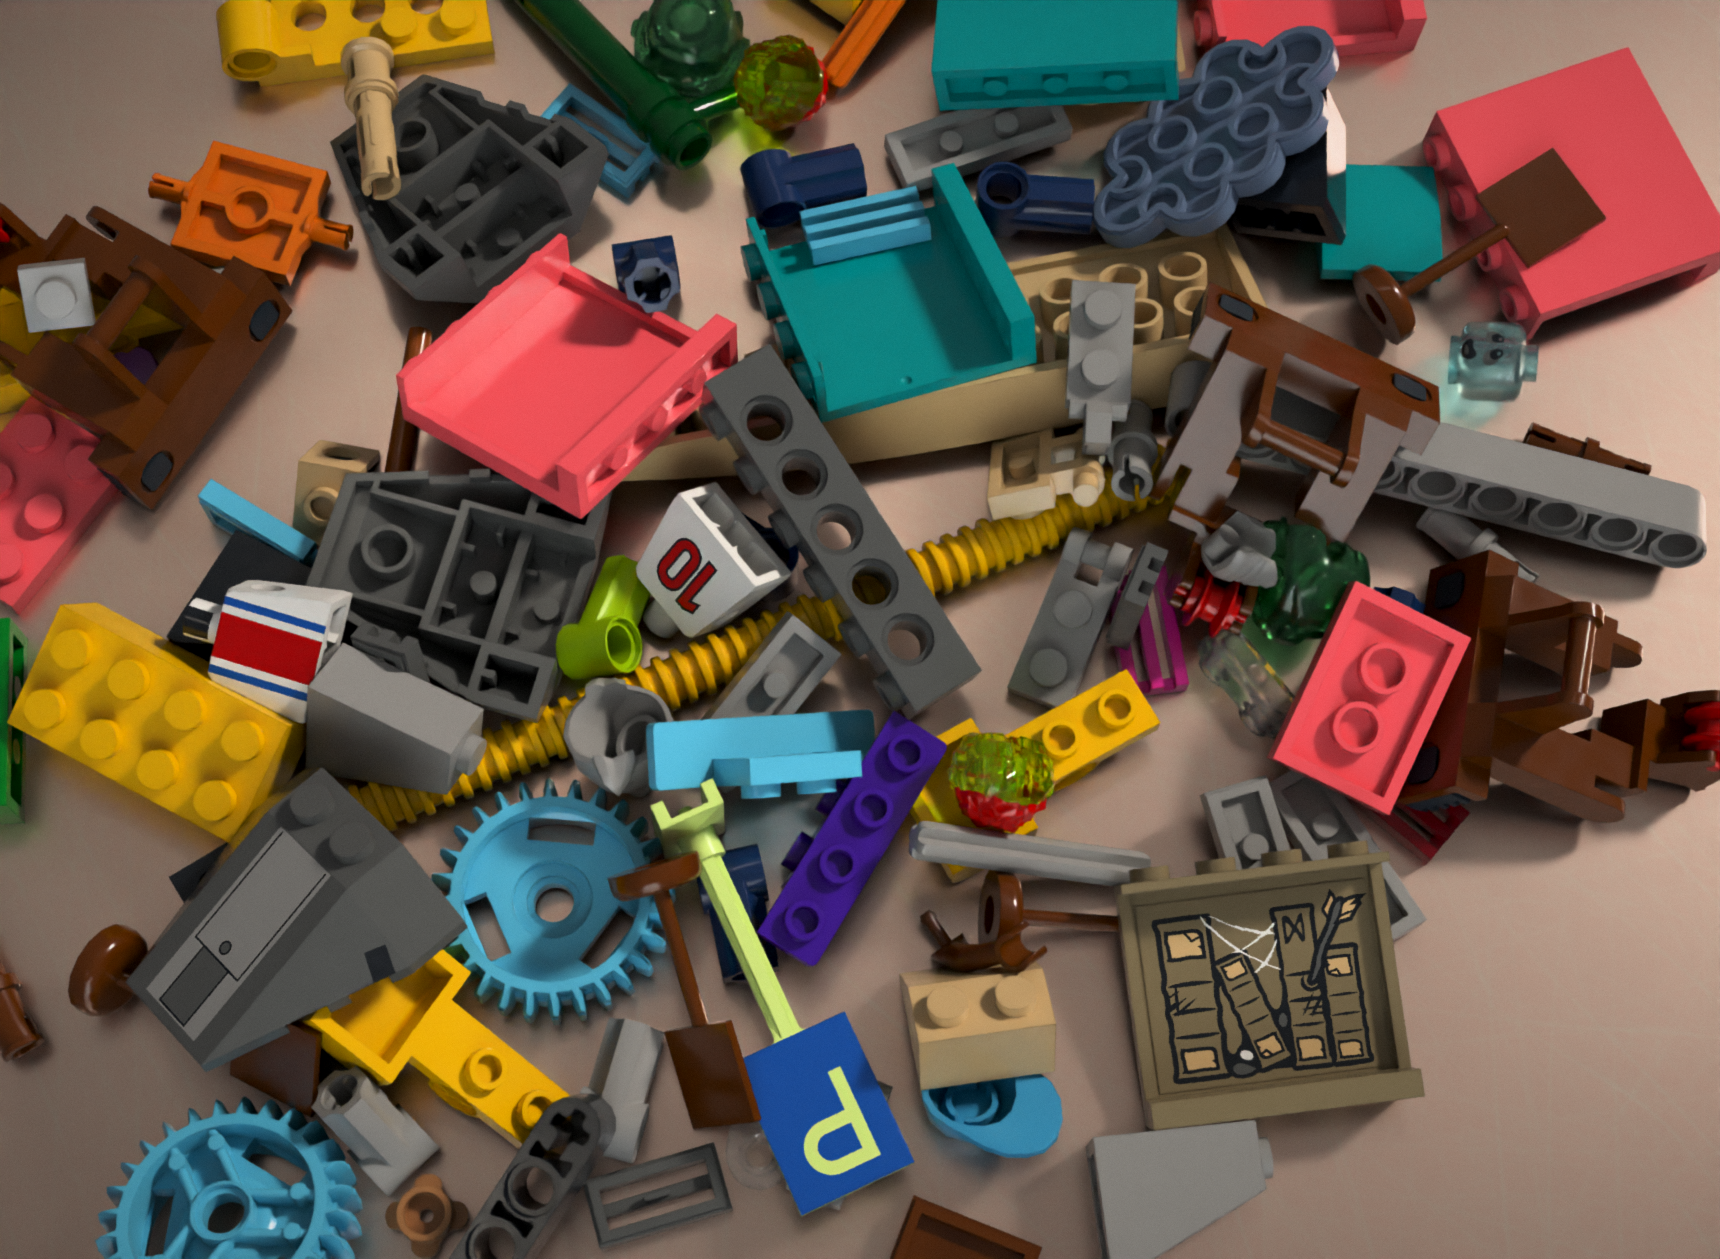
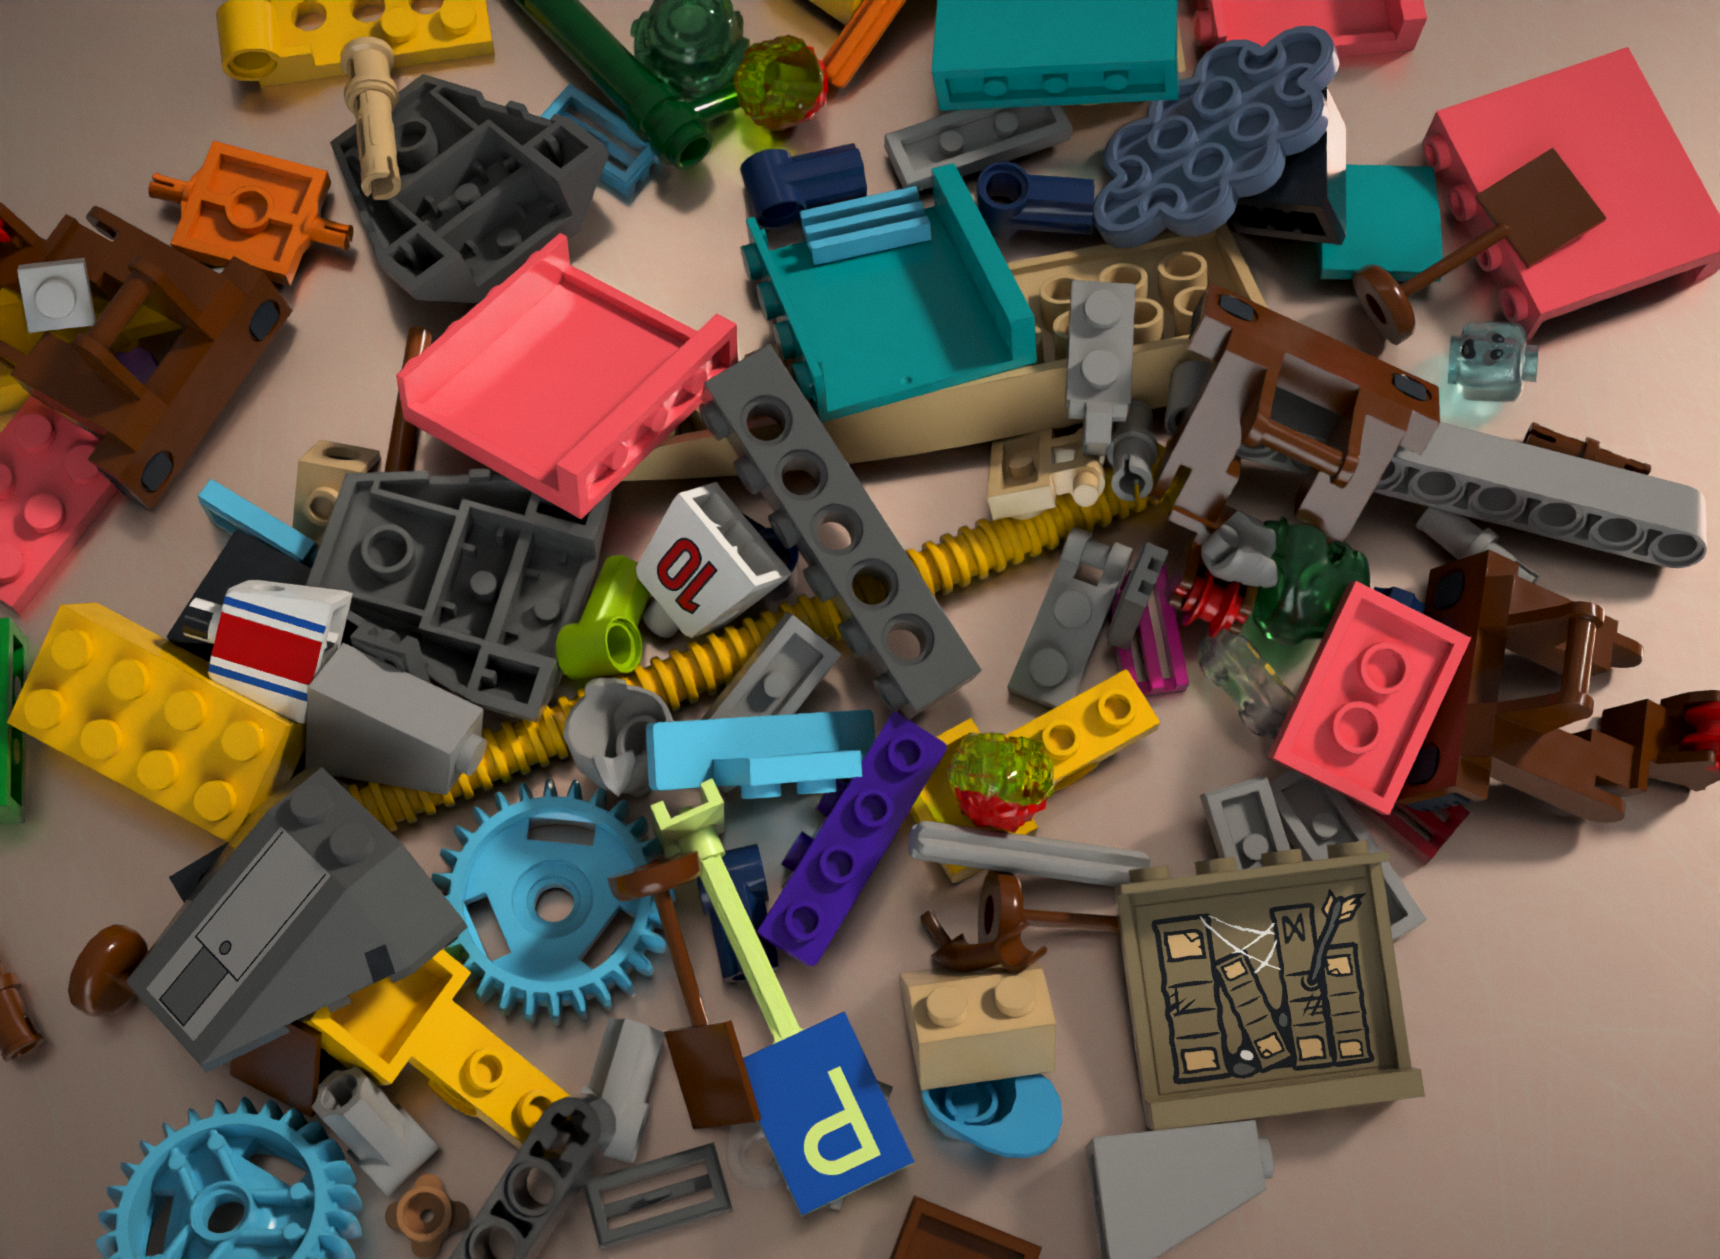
dark blue piece [611,235,681,313] -> none

